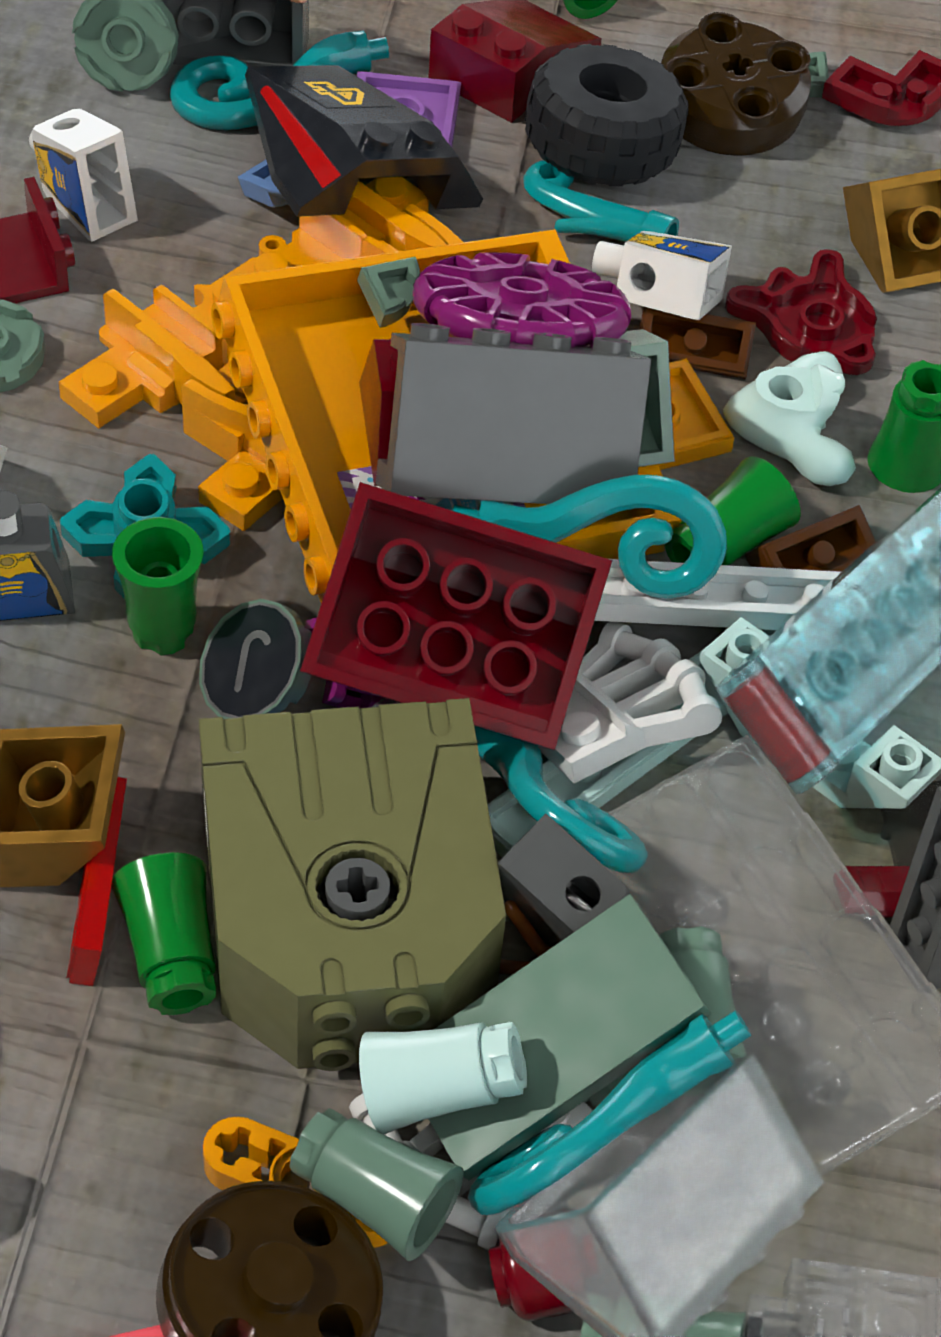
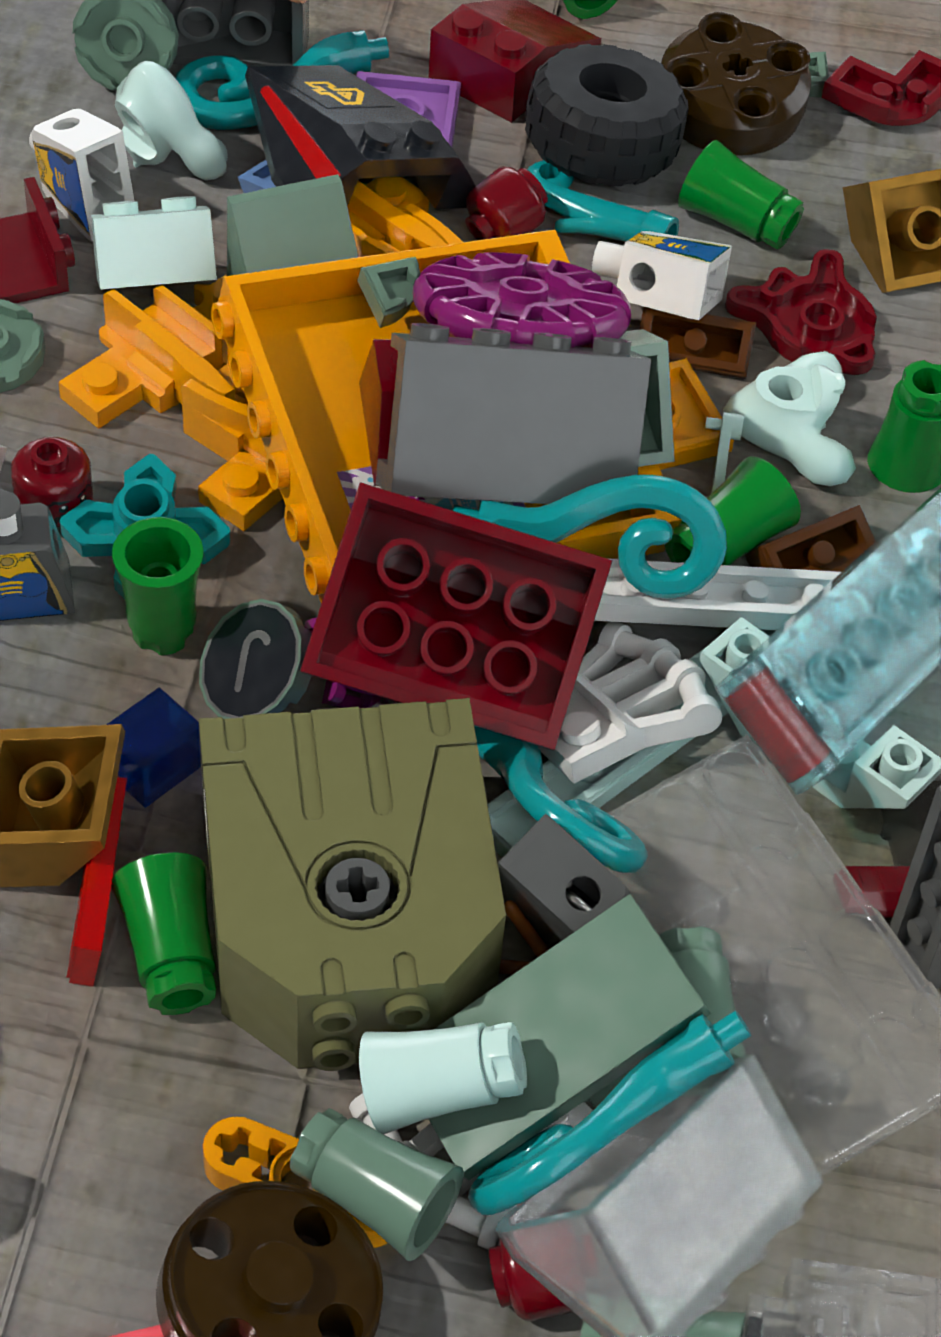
none -> dark red head [11,437,93,527]
none -> light aqua slope [91,196,217,290]
none -> clear blue brick [106,687,201,808]
none -> light aqua head [115,61,228,180]
none -> sand green slope [227,174,358,276]
none -> dark red head [465,166,548,240]
none -> green plant [678,140,804,250]
none -> light aqua piece [705,412,744,492]

